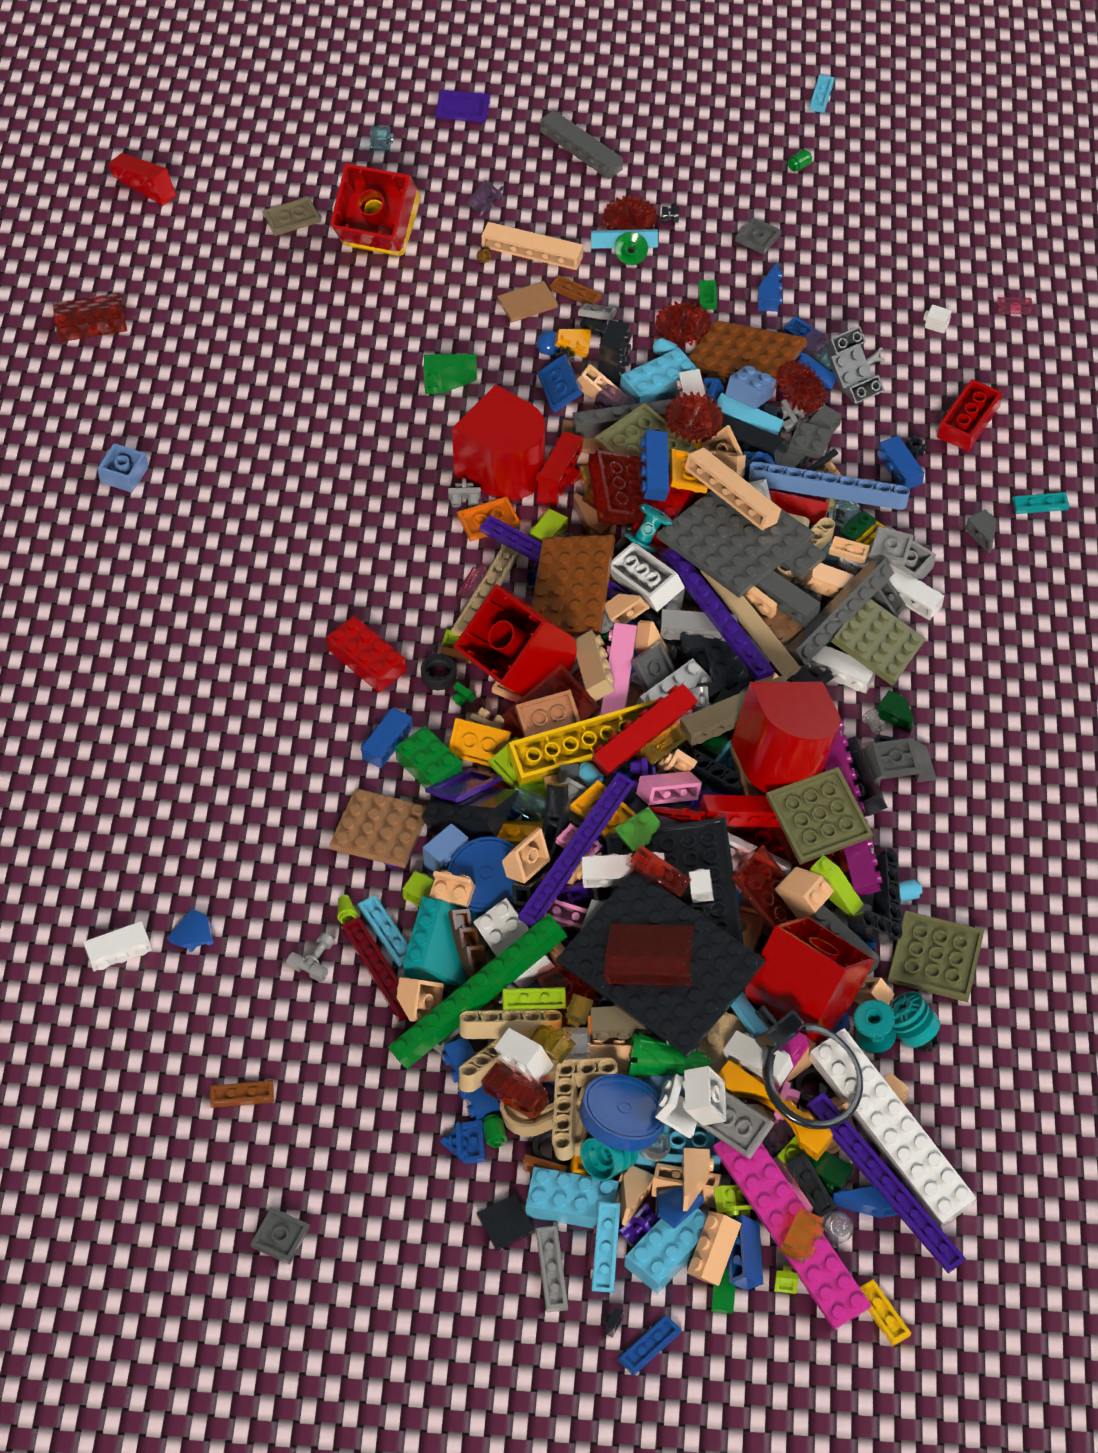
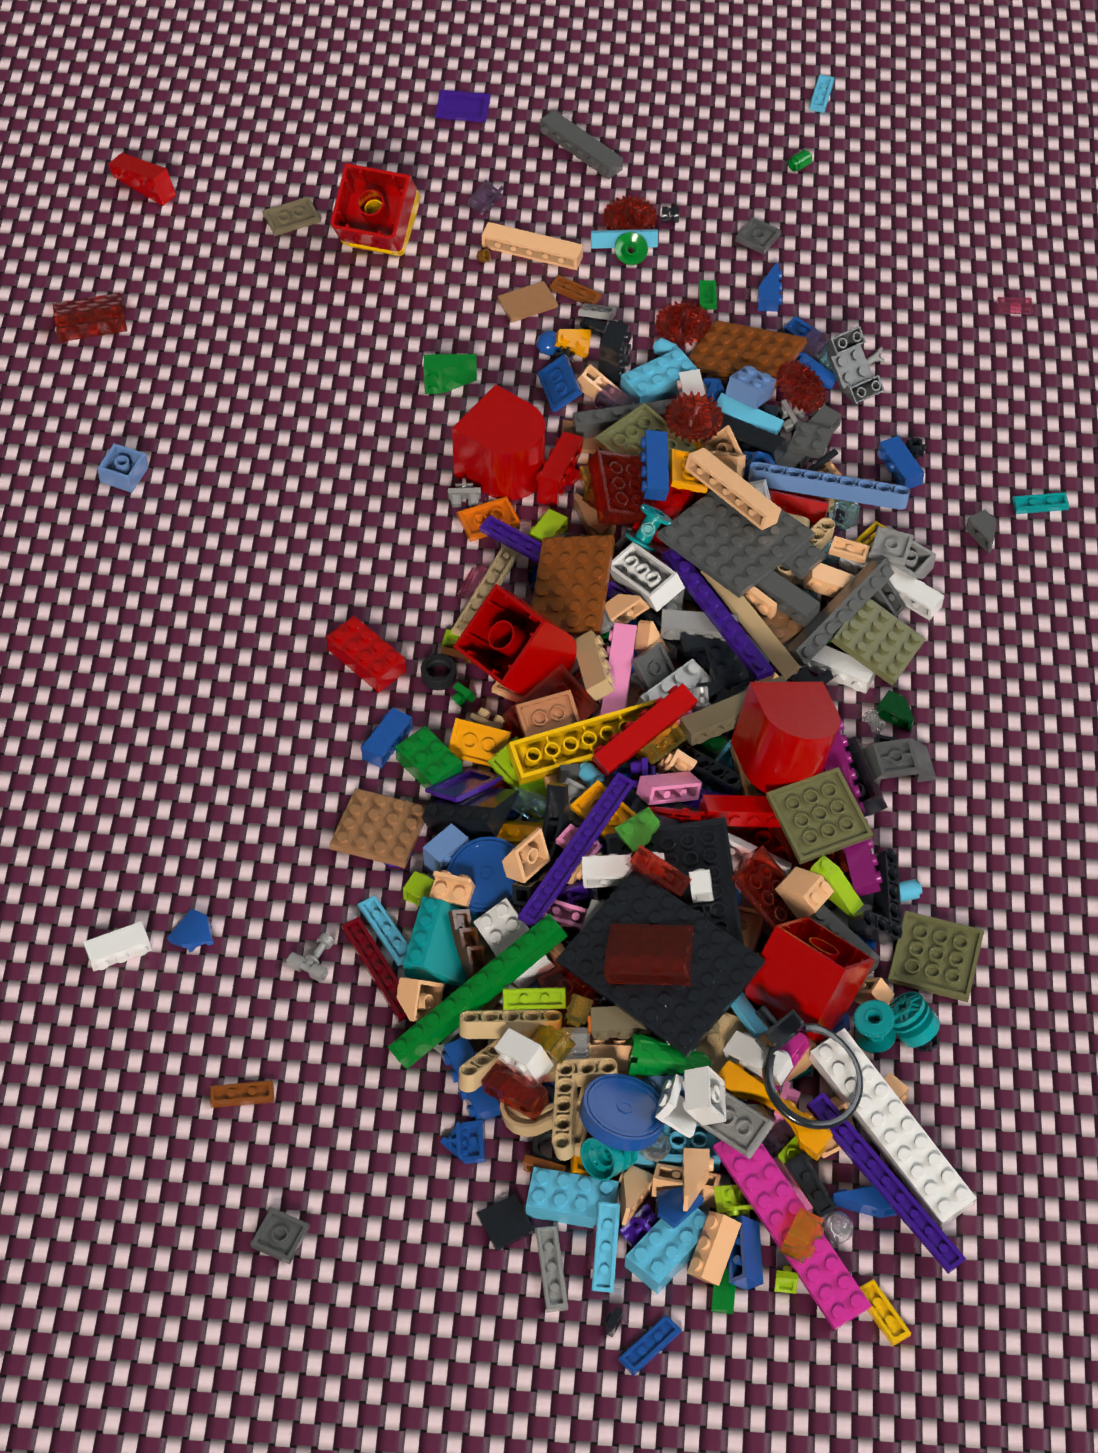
lime cone [337,895,357,924] -> none
clear light blue brick [370,126,394,150] -> none
green brick [482,1114,507,1148] -> none
black tyre [794,1068,834,1109] -> none
dark green brick [808,1151,854,1194] -> none
dark green bracket [839,510,877,542] -> none
white brick [924,305,952,334] -> none
red brick [937,379,1003,452] -> none

